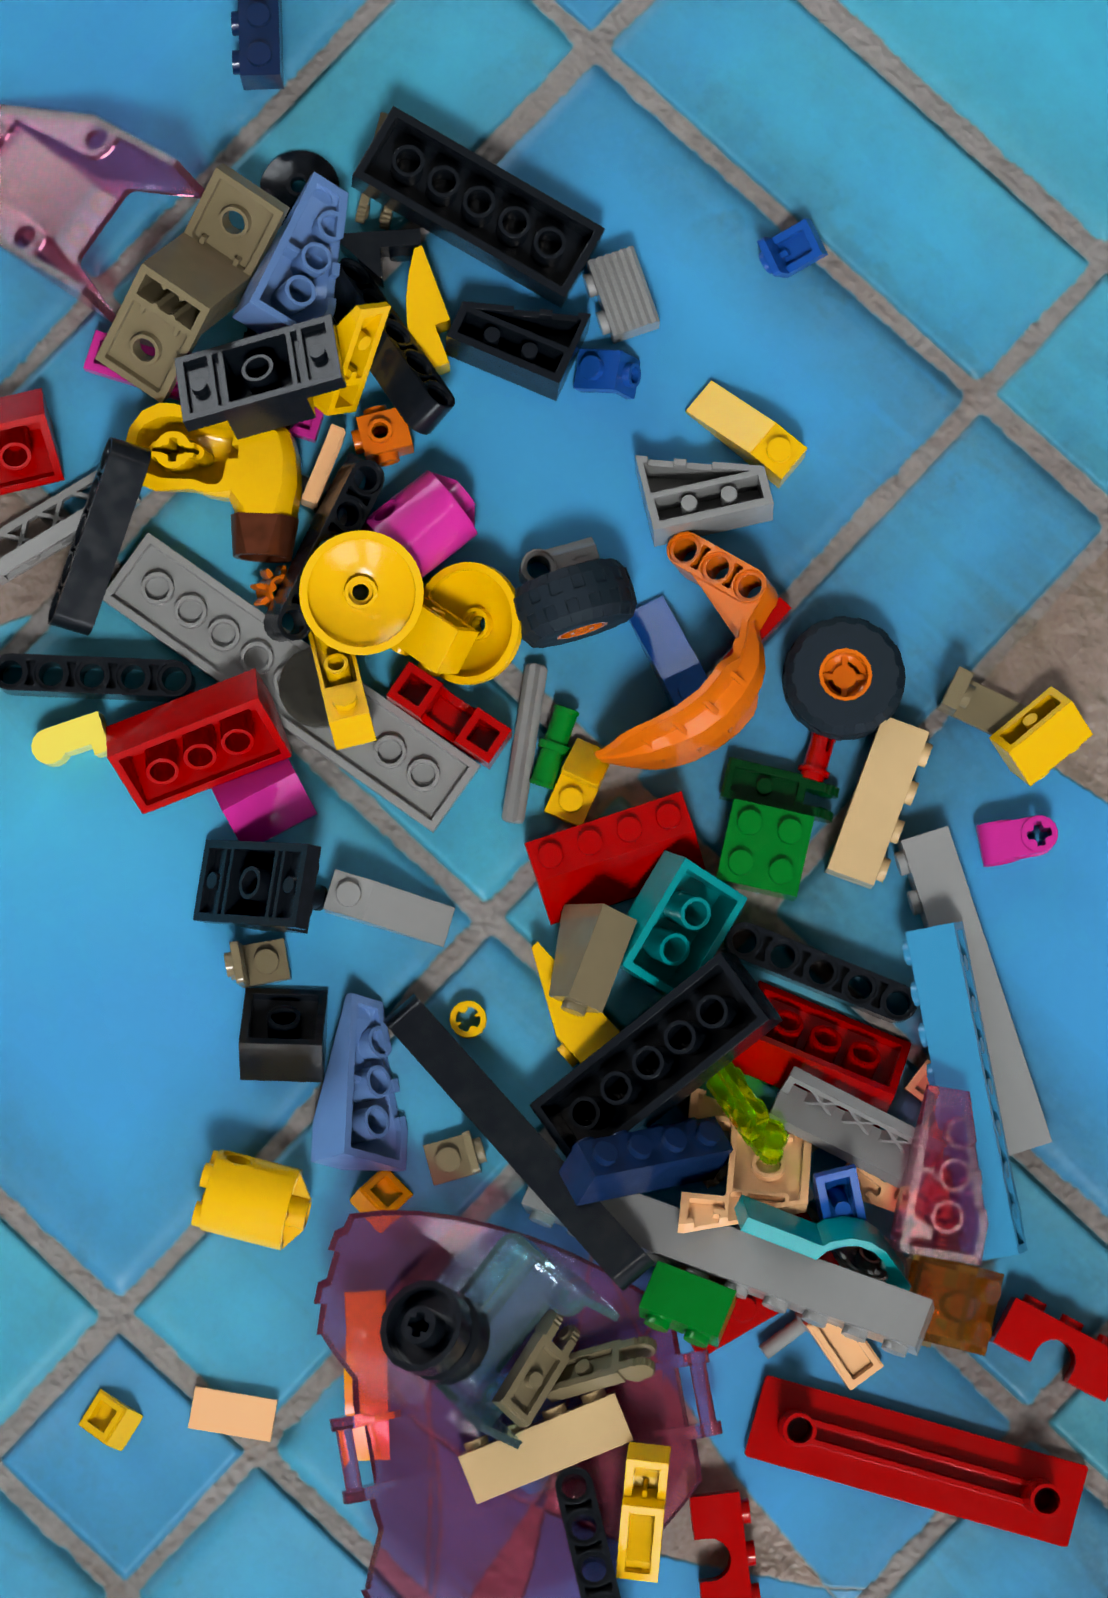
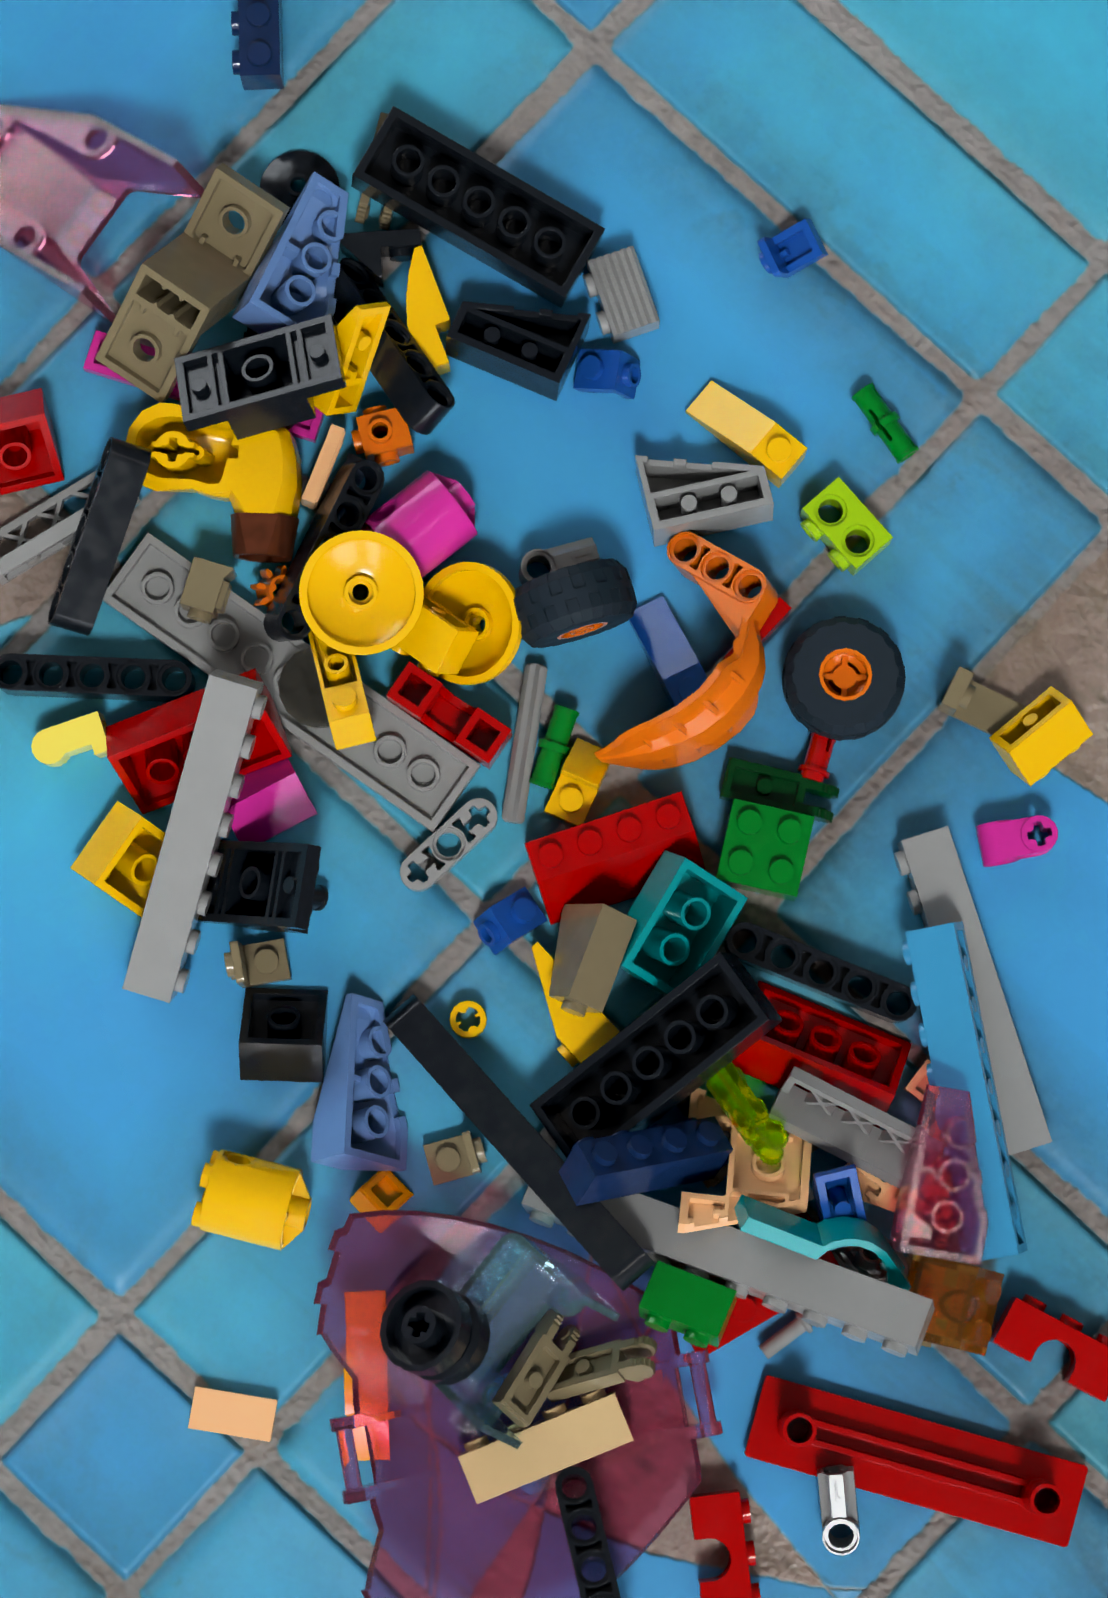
yellow slope [78,1389,143,1451] -> none
light grey slope [323,869,455,948] -> none
yellow slope [616,1442,671,1583] -> none
light nougat tile [802,1321,884,1391] -> none
tan brick [825,717,933,889] -> none
none -> yellow slope [70,800,165,918]
none -> light grey brick [122,669,267,1003]
none -> dark tan window [180,556,237,624]
none -> light grey beam [400,798,498,892]
none -> blue bracket [473,886,547,955]
none -> lime brick [800,477,893,576]
none -> light grey piece [817,1464,860,1556]
none -> green pin [851,383,919,464]

